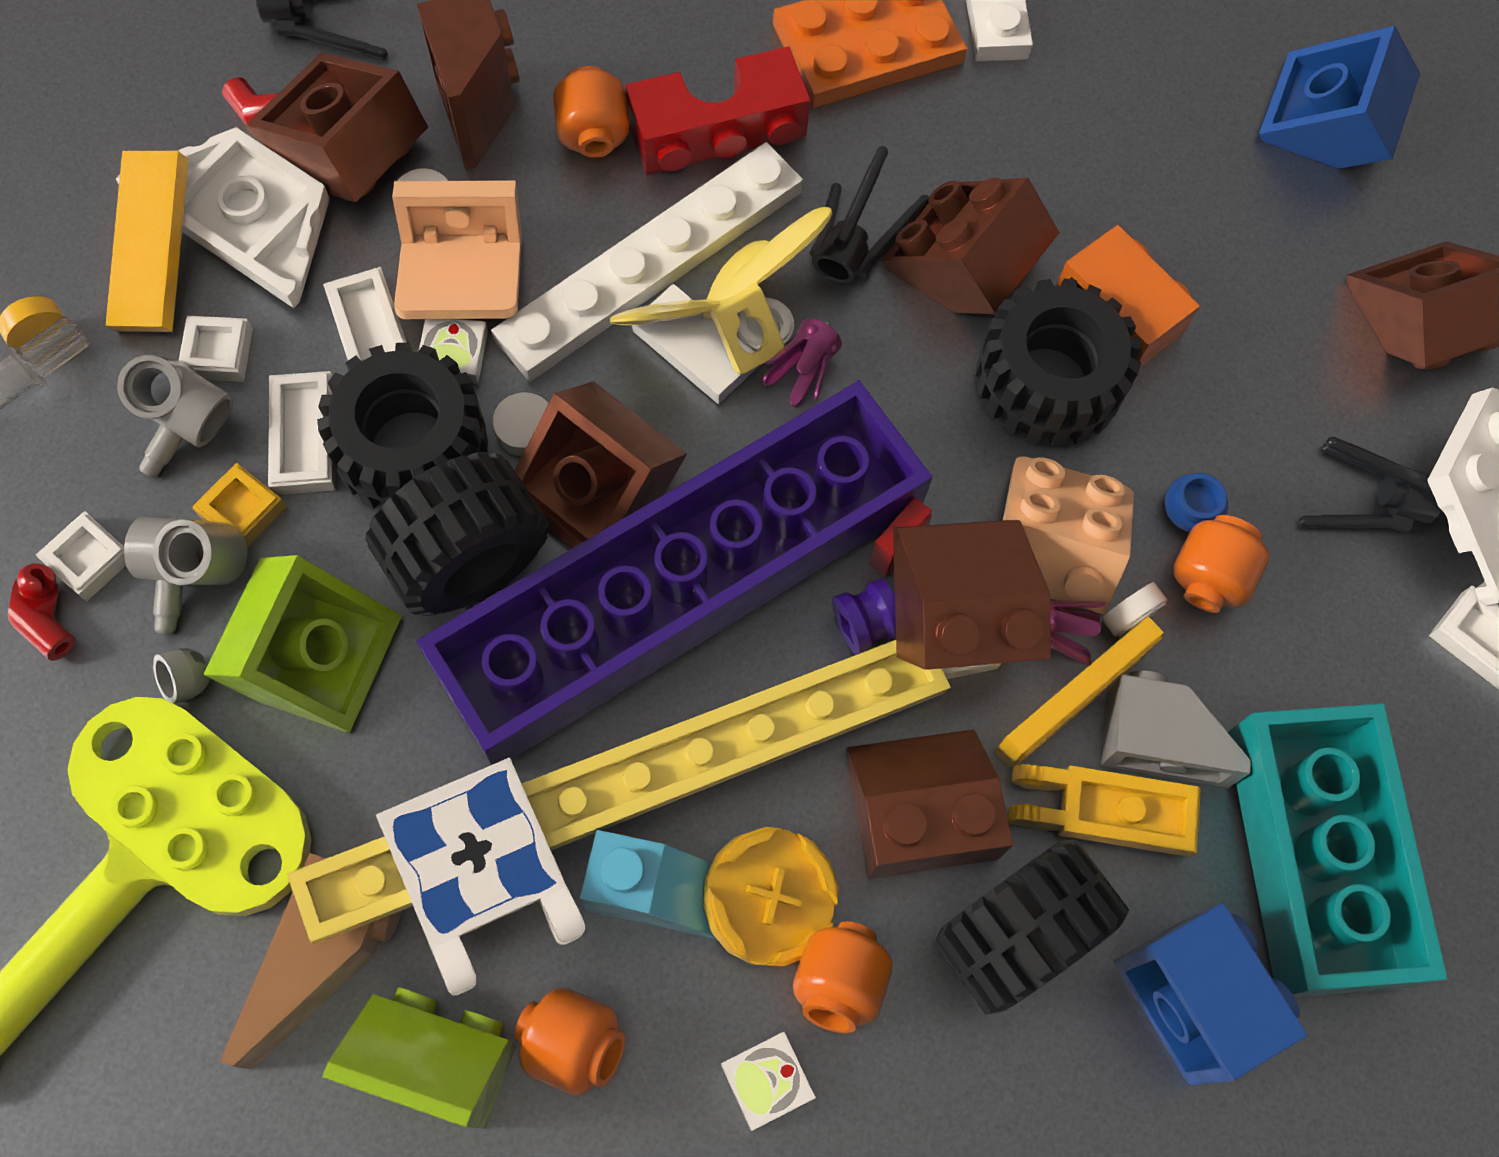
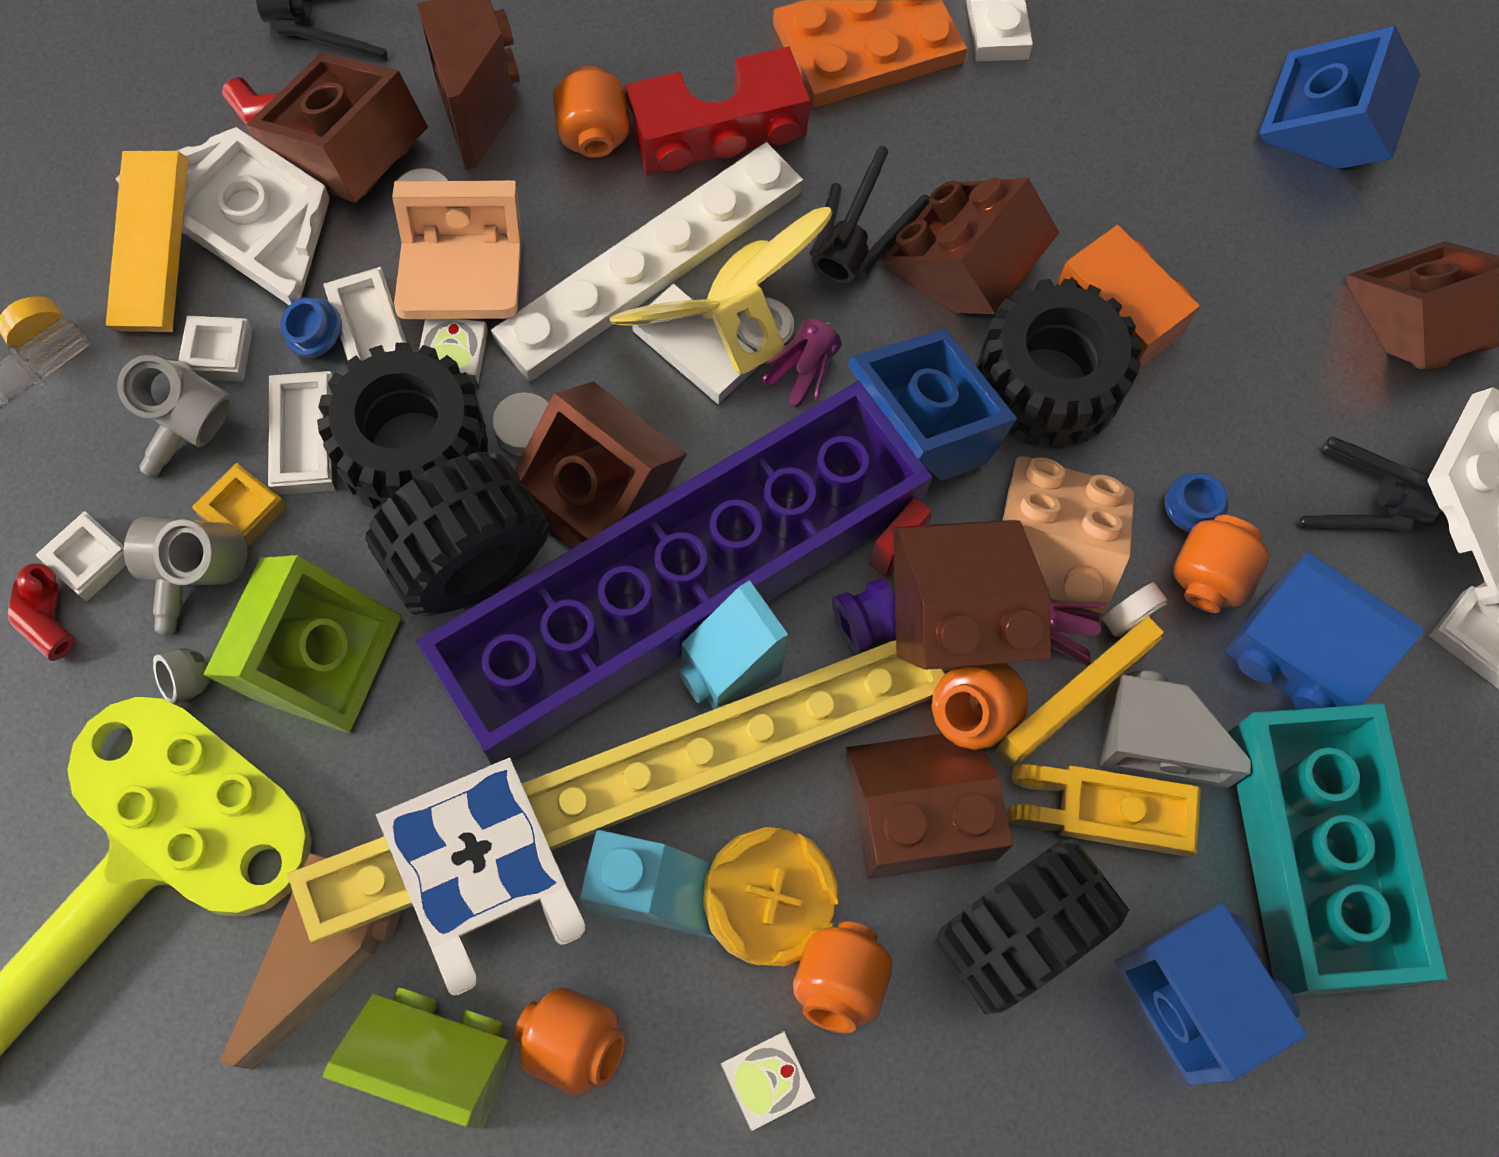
none -> blue plate [280,298,342,358]
none -> medium azure slope [678,580,788,709]
none -> blue slope [848,328,1017,481]
none -> orange head [932,663,1029,750]
none -> blue slope [1224,551,1424,710]

